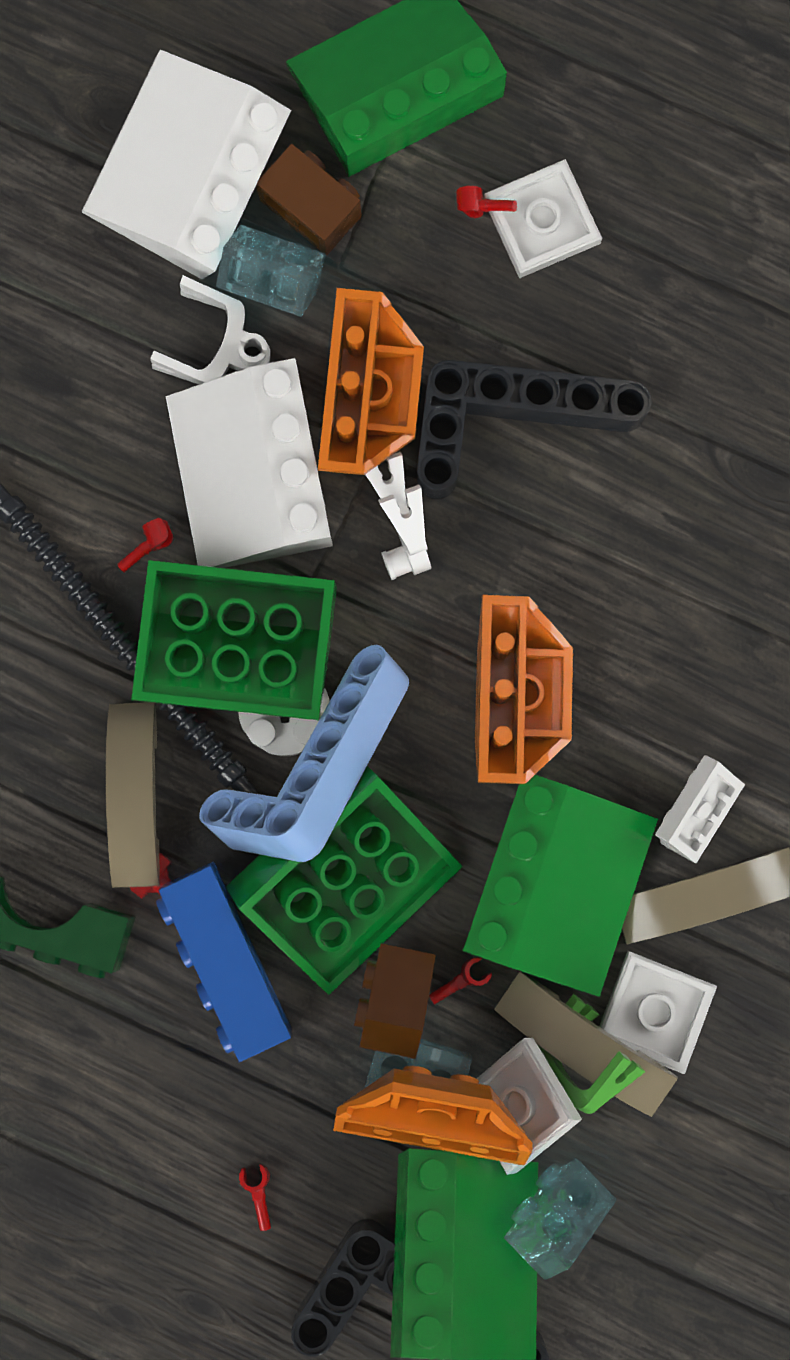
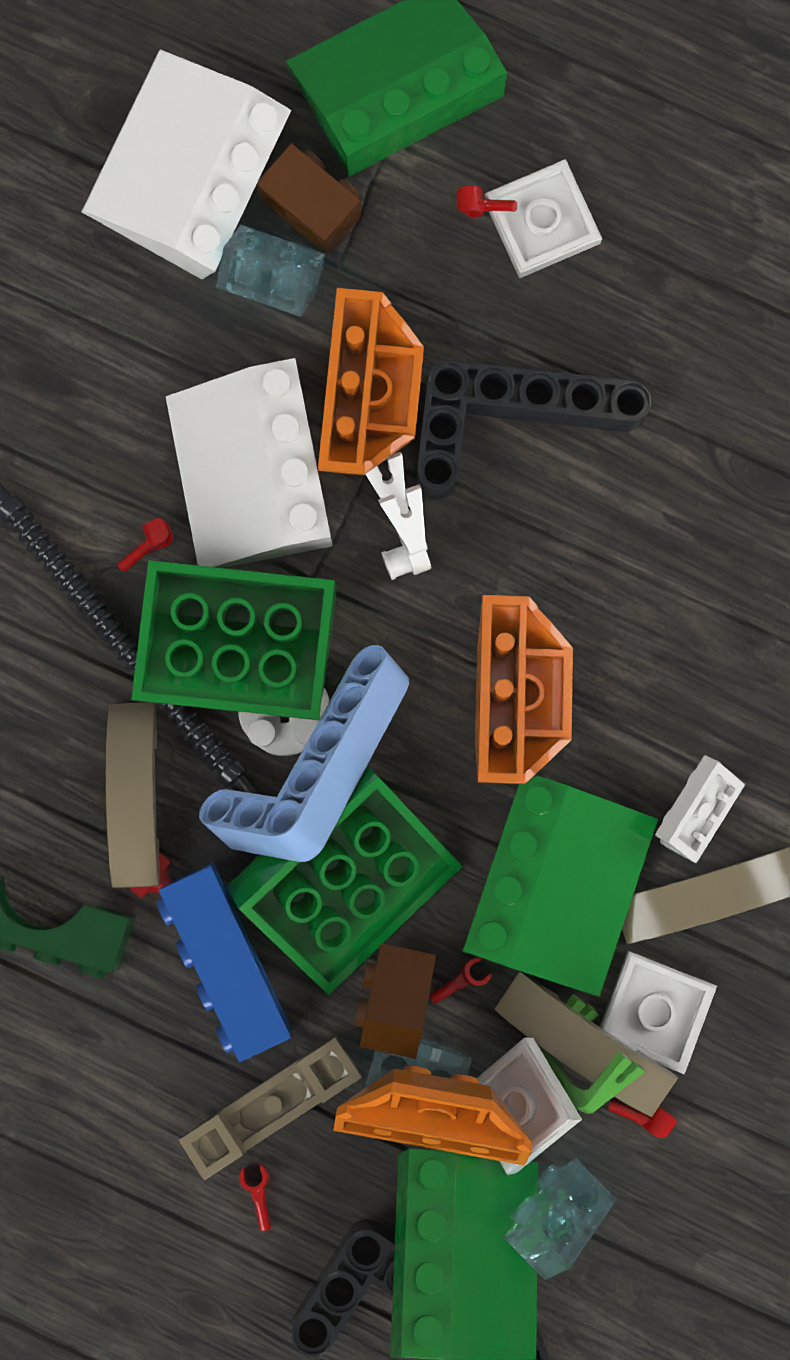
white piece [151,275,270,385] -> none
none -> dark tan slope [179,1036,362,1180]
none -> red hand [608,1099,677,1138]

